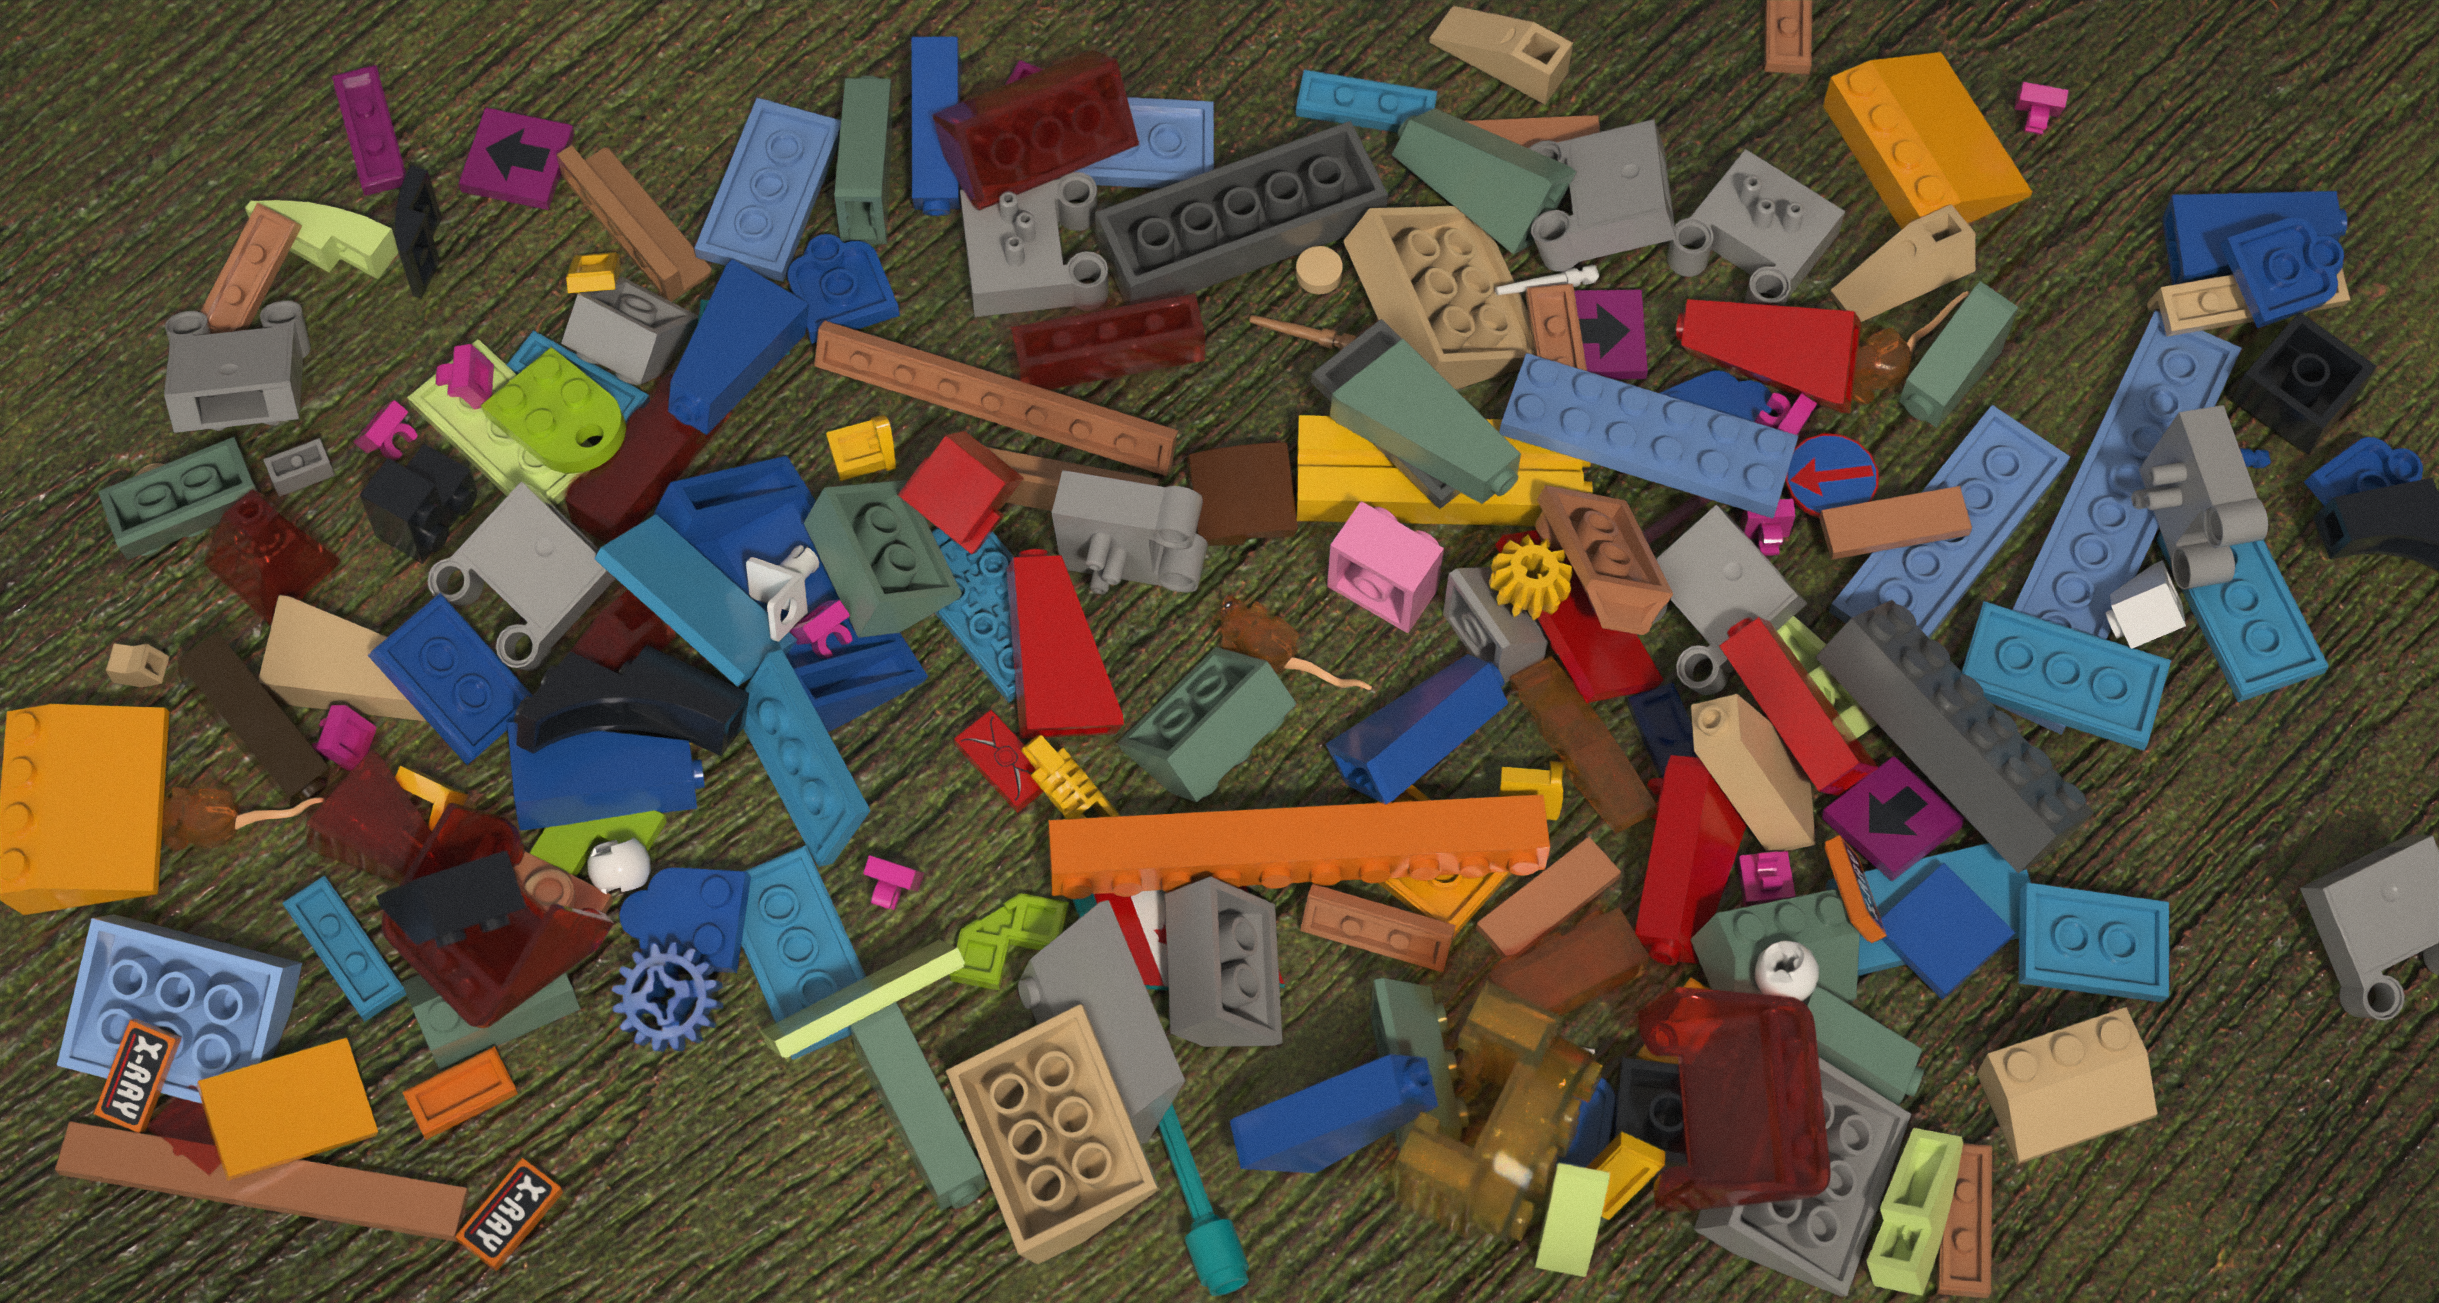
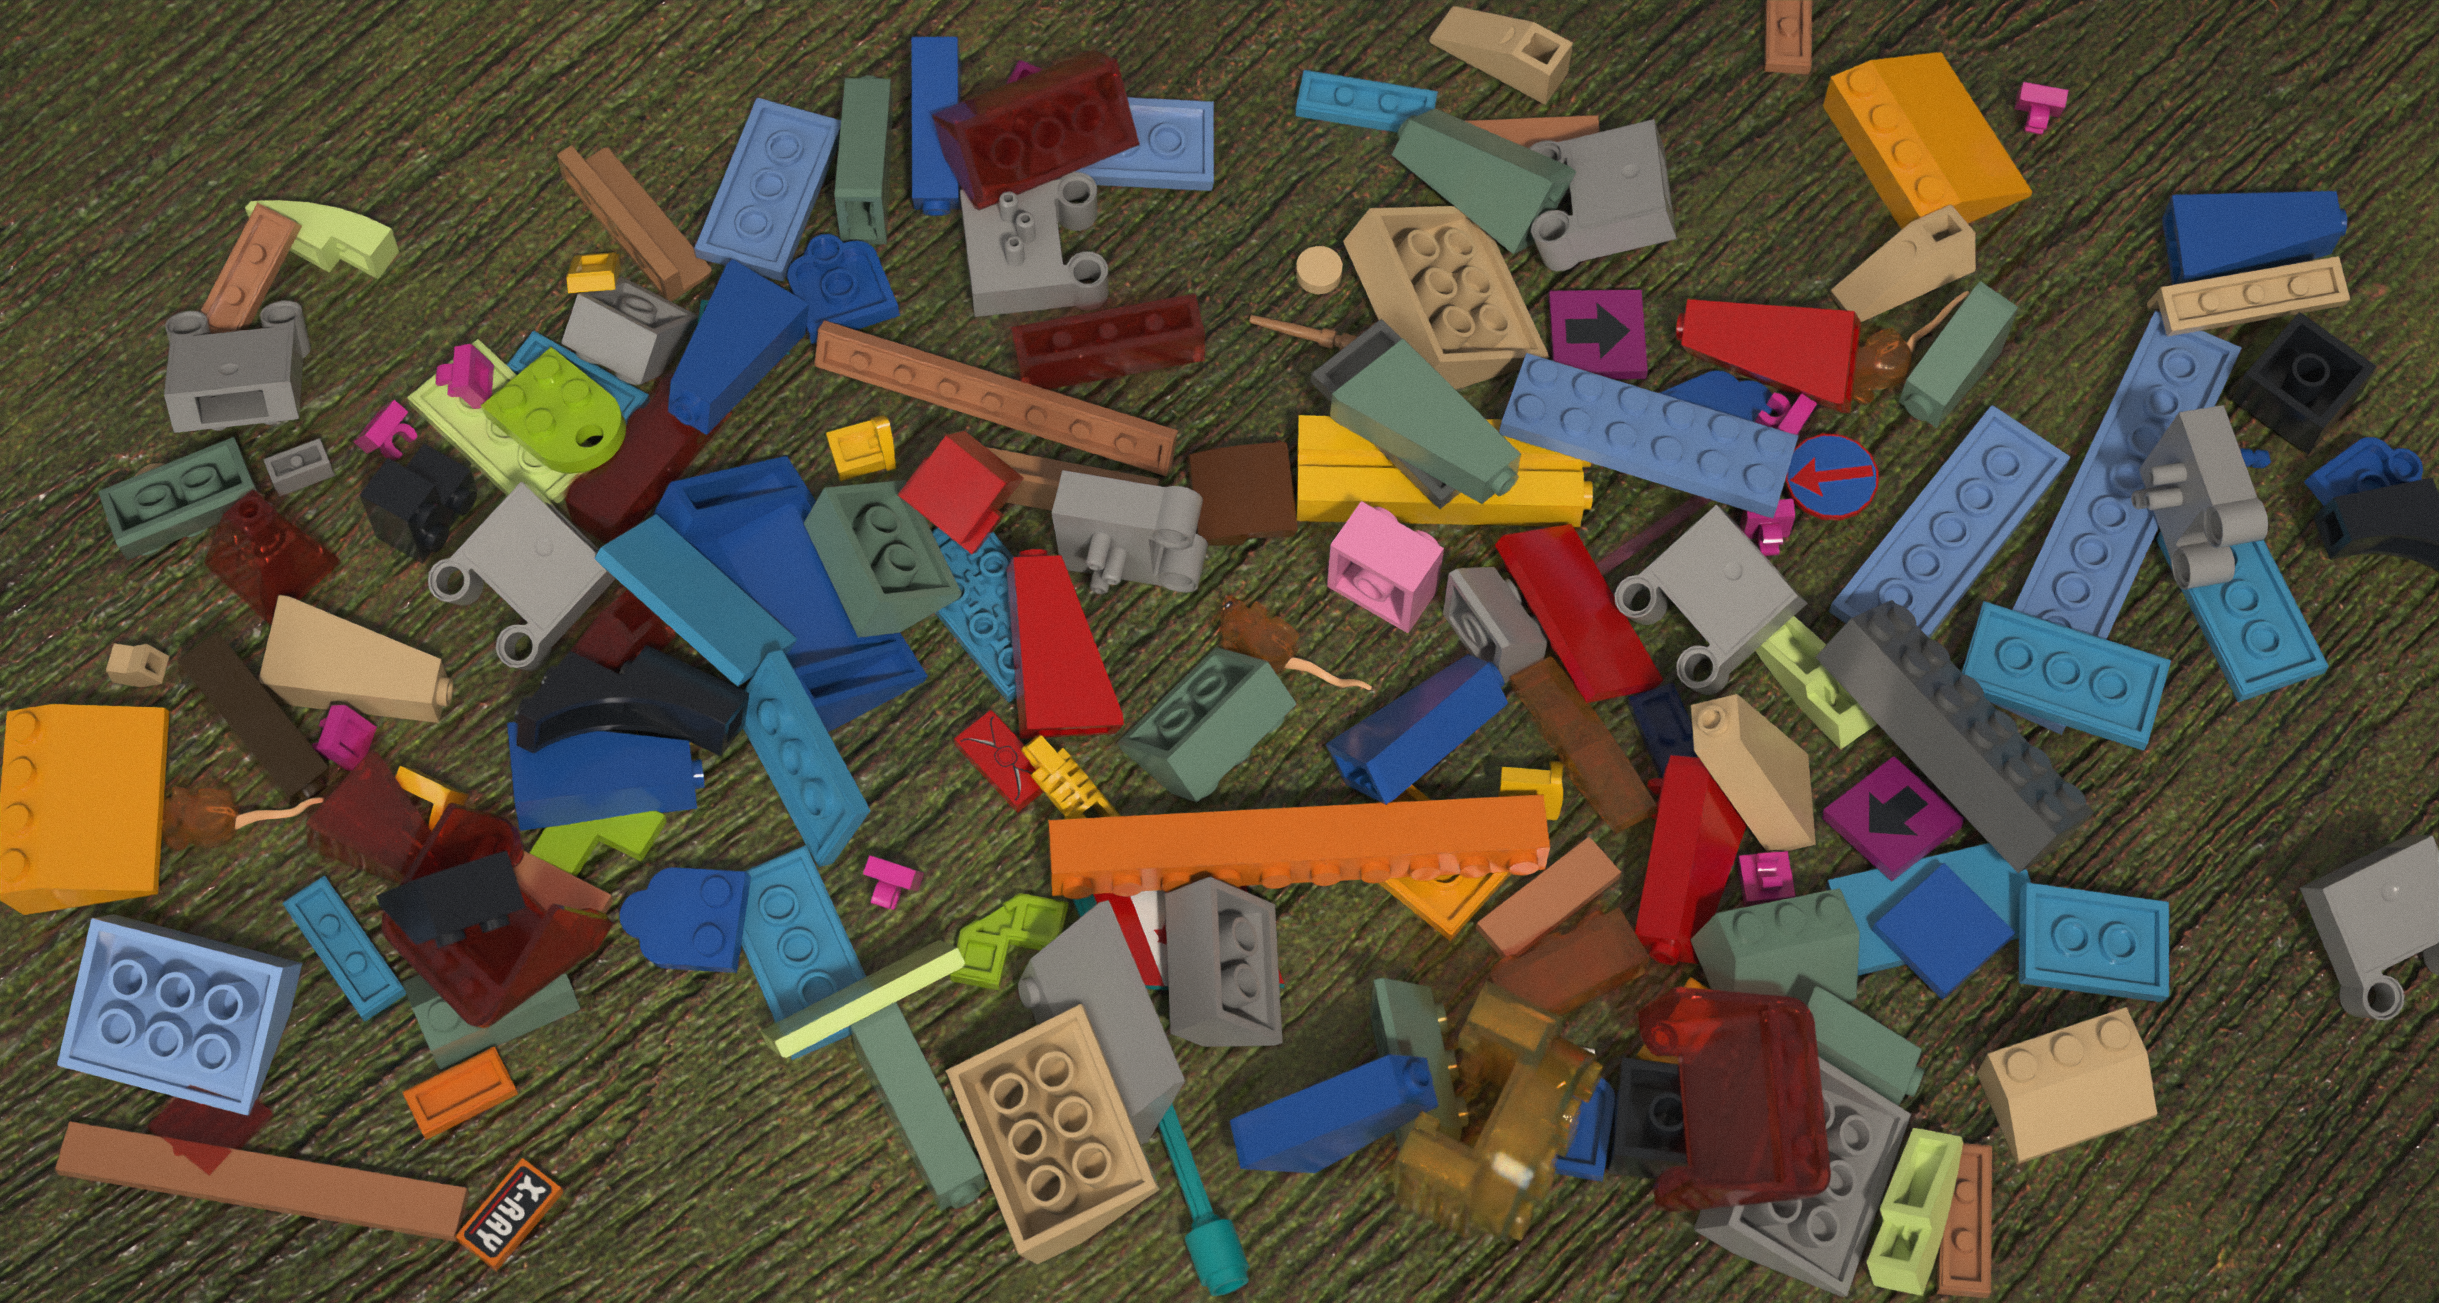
tile [94,1018,182,1133] -> none
light orange tile [196,1037,378,1181] -> none
magenta tile [332,65,406,196] -> none
blue tile [367,593,533,765] -> none
black slope [395,165,442,299] -> none
magenta tile [458,107,575,210] -> none
tan tile [524,869,576,922] -> none
white piece [587,838,651,894] -> none
gear [612,942,724,1052] -> none
white bracket [746,545,819,642] -> none
dark pink tile [789,600,852,659] -> none
dark grey brick [1095,121,1388,314] -> none
nougat tile [1300,884,1456,972] -> none
yellow gear [1489,535,1573,621] -> none
white piece [1495,265,1600,295] -> none
nougat tile [1526,284,1587,371] -> none
nougat slope [1535,485,1673,635] -> none
yellowish green slope [1535,1163,1610,1277] -> none
yellow tile [1586,1132,1665,1220] -> none
light grey piece [1667,149,1845,306] -> none
red slope [1719,617,1878,796] -> none
white piece [1755,941,1819,1005] -> none
nougat tile [1819,486,1972,560] -> none
orange tile [1824,835,1887,943] -> none
white slope [2106,560,2186,649] -> none
blue plate [2220,217,2344,328] -> none

